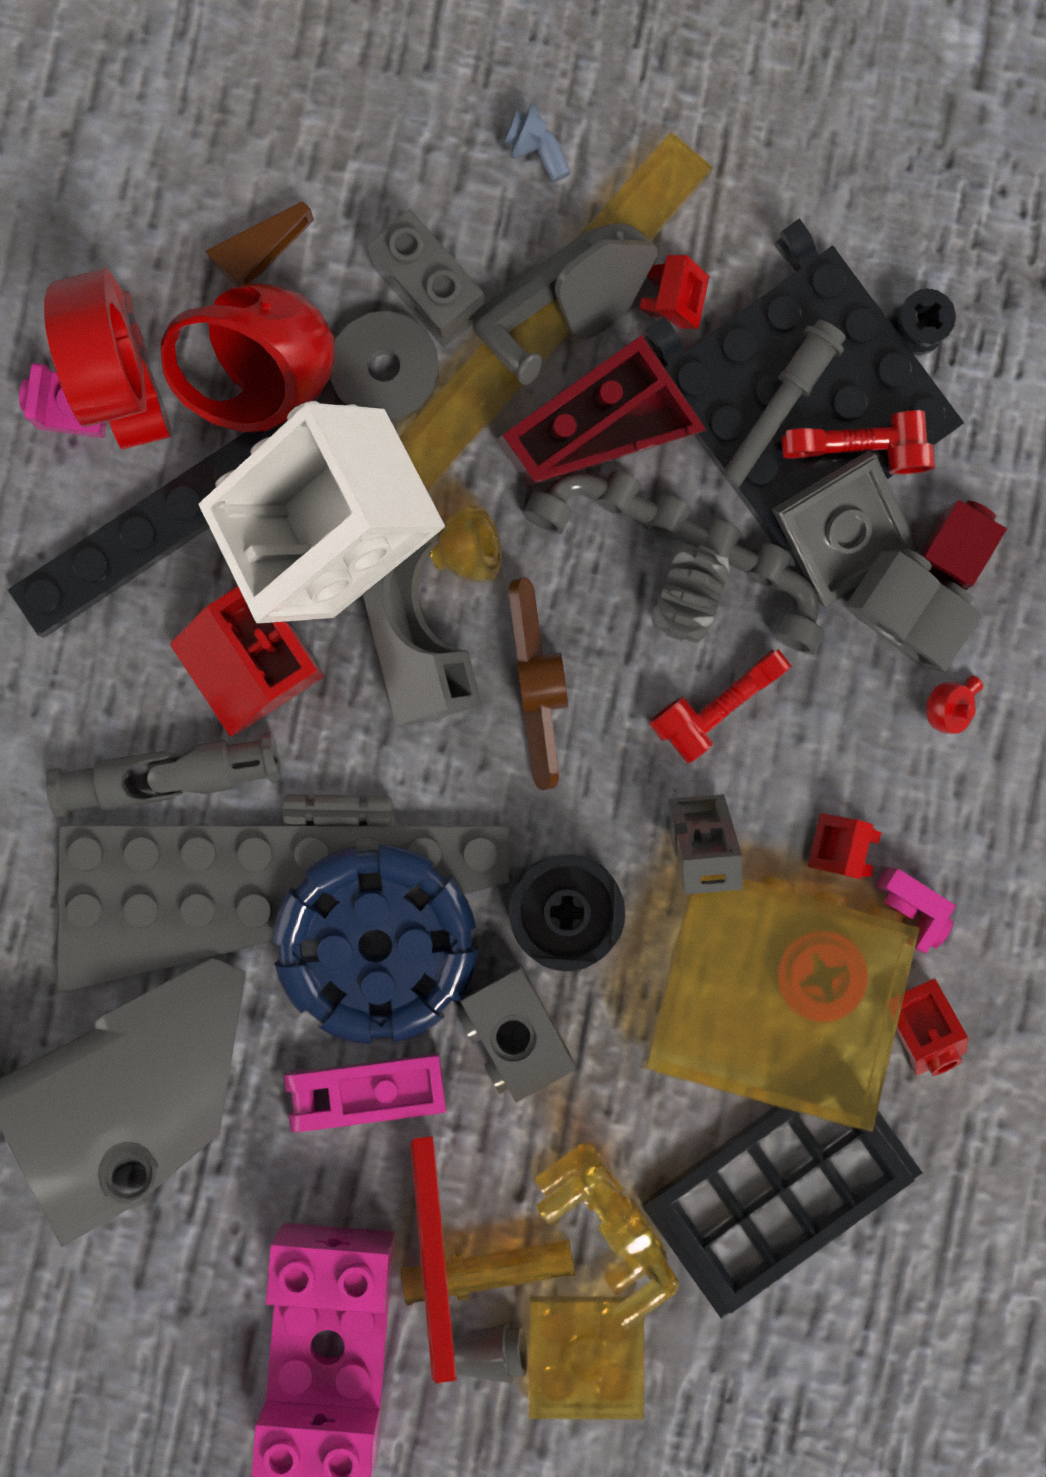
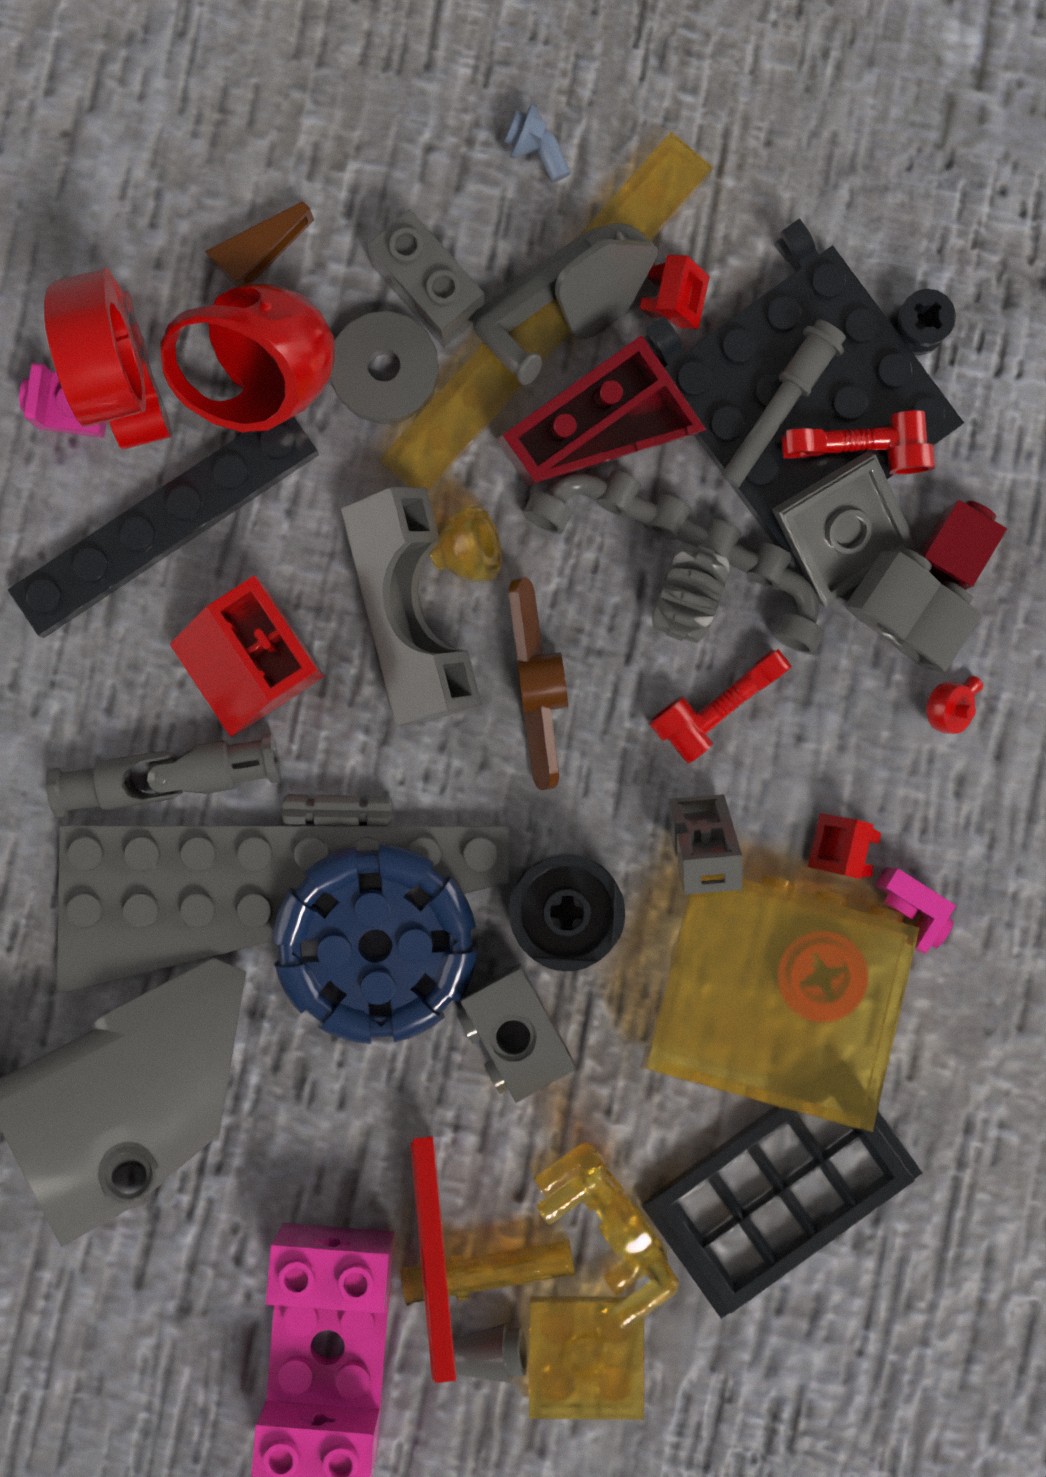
white container [199,401,446,623] -> none
dark pink plate [283,1053,447,1132] -> none
red bracket [884,978,968,1076] -> none

